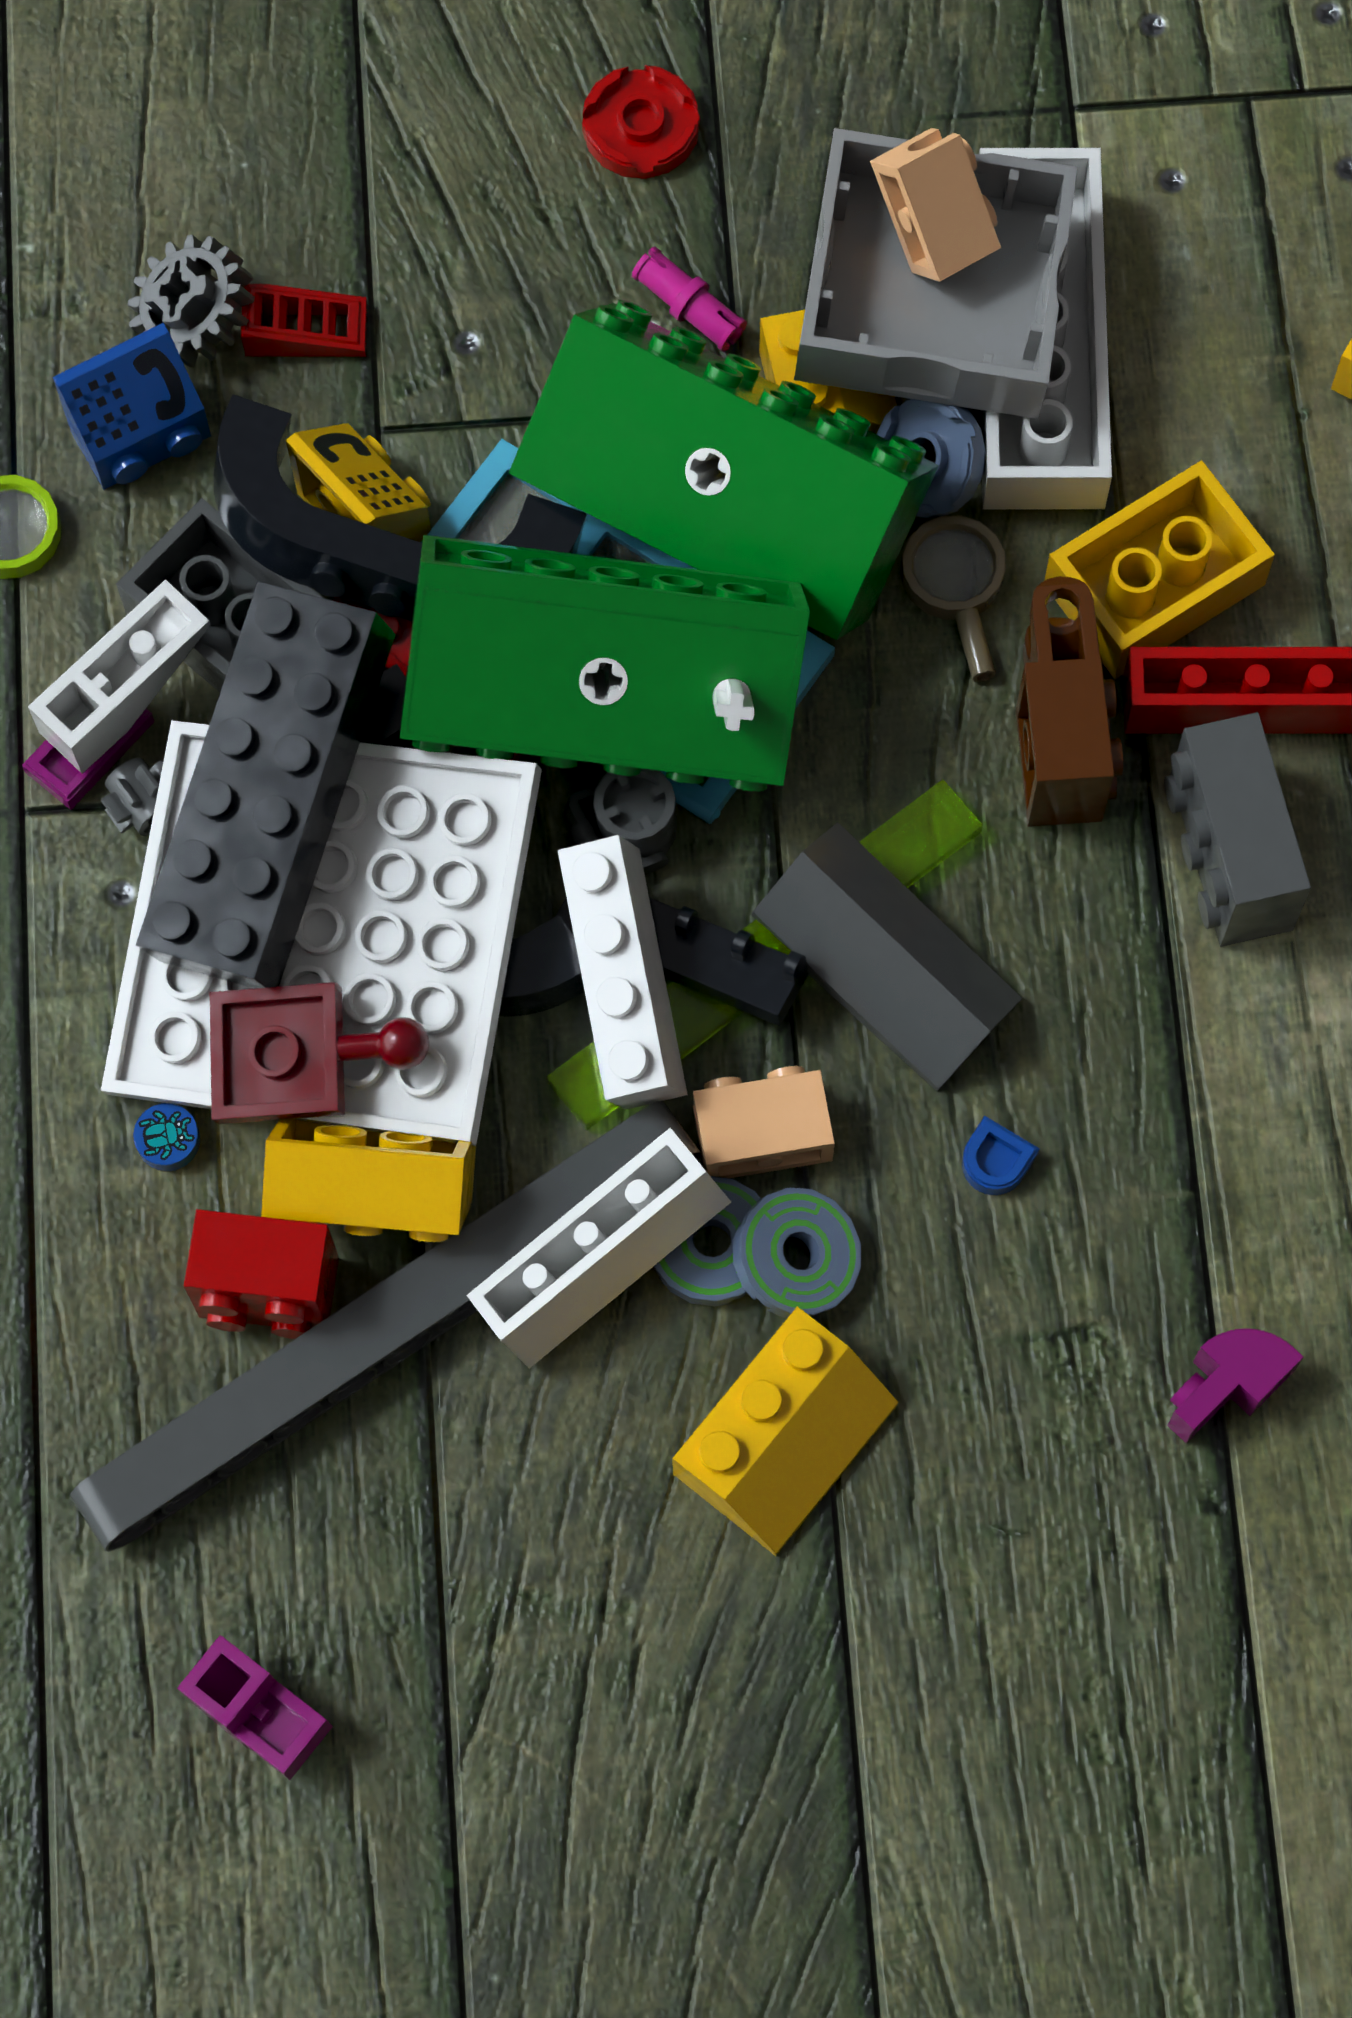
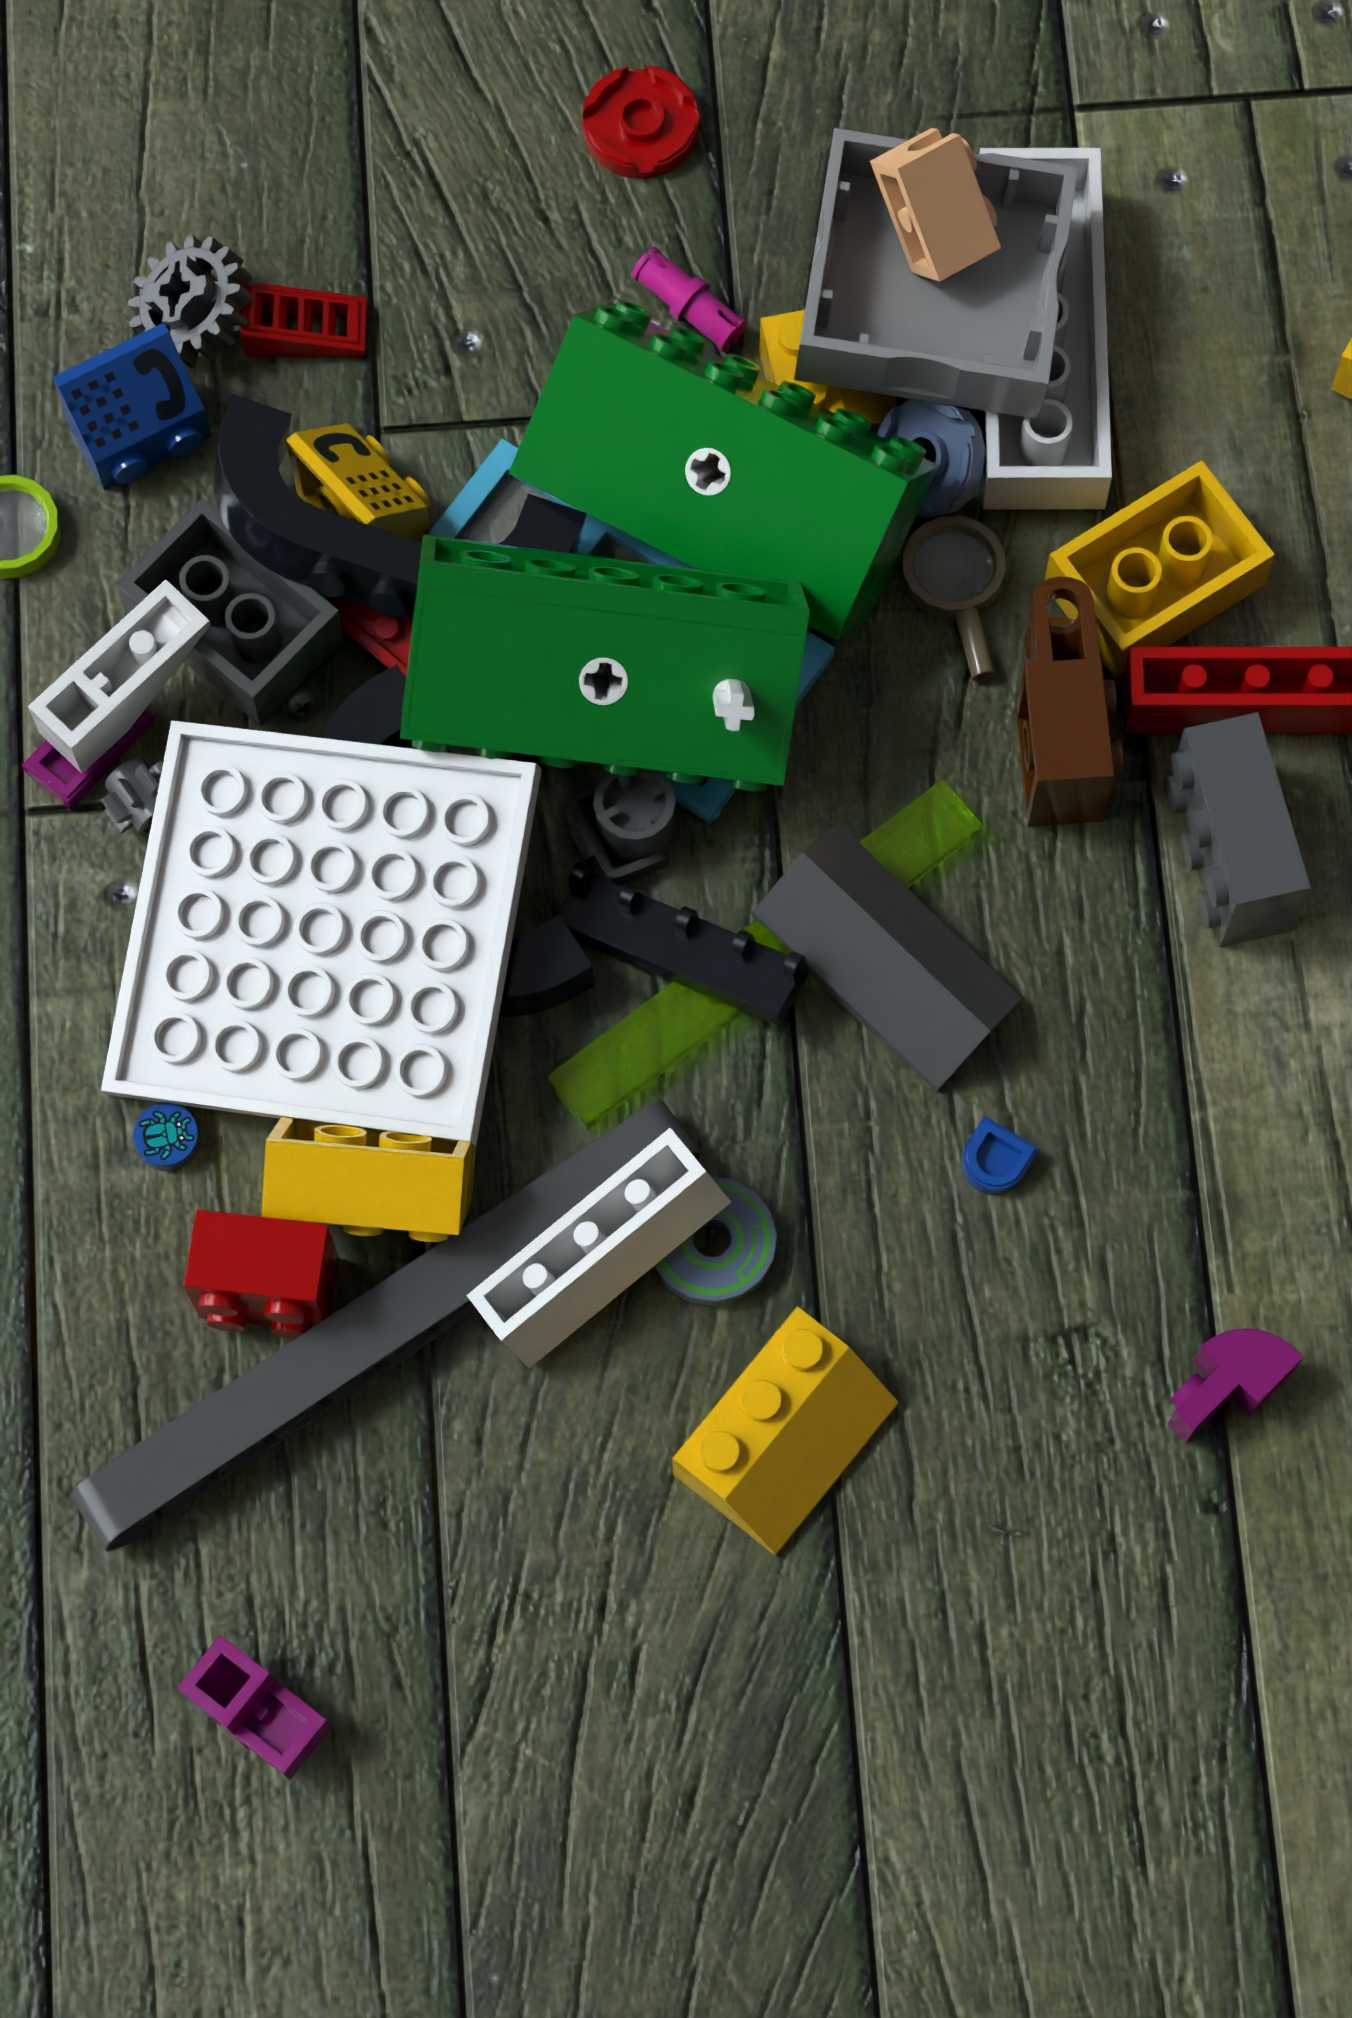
black brick [136,581,396,989] -> none
dark red plate [209,982,429,1124] -> none
white brick [558,835,688,1109] -> none
light nougat brick [693,1066,835,1179] -> none
sand blue tile [733,1188,861,1318] -> none

